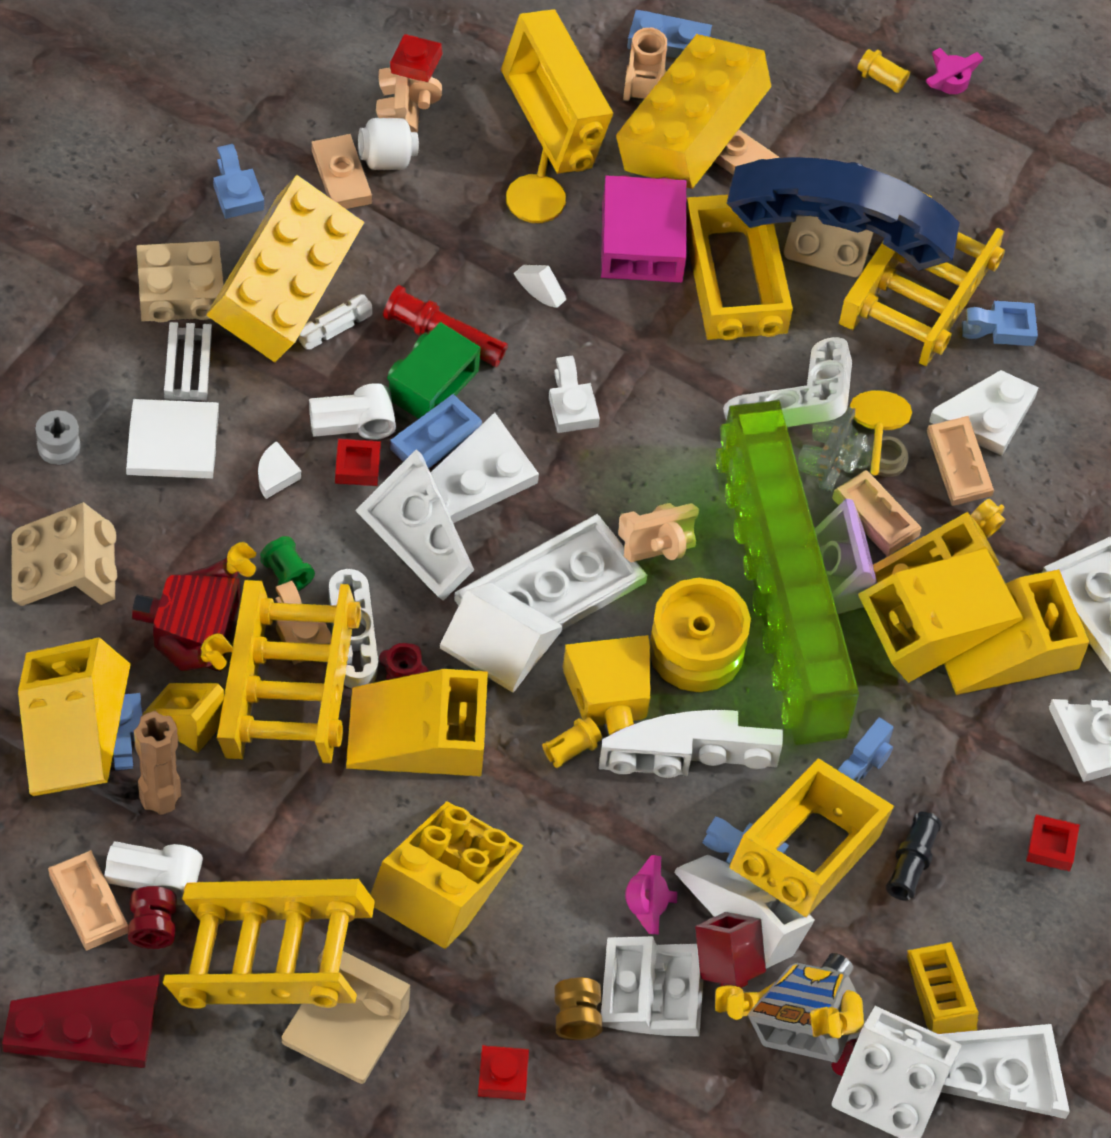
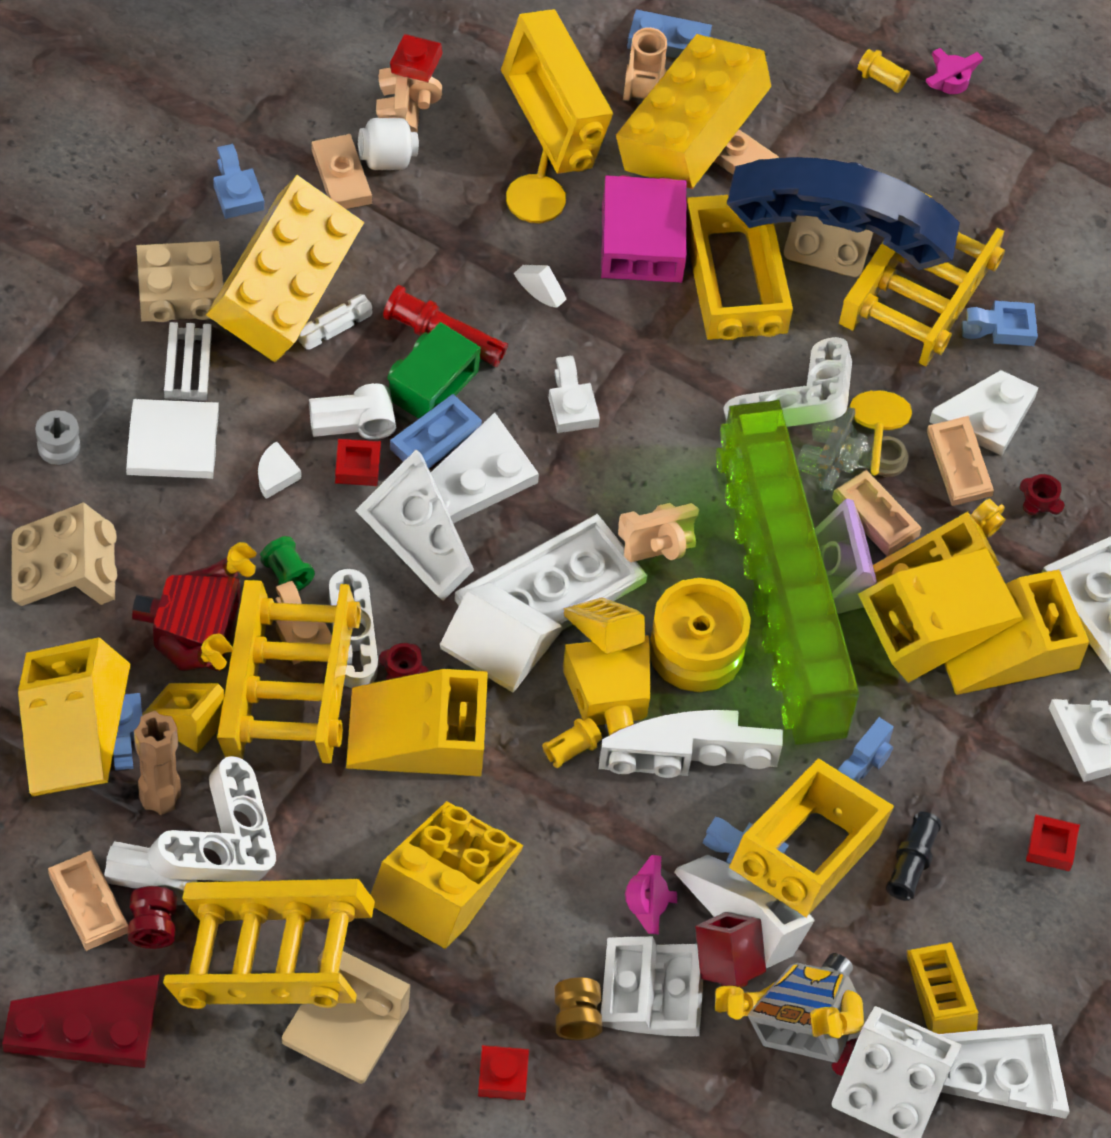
none -> white beam [148,756,276,881]
none -> yellow slope [563,597,645,654]
none -> dark red plate [1019,474,1065,515]

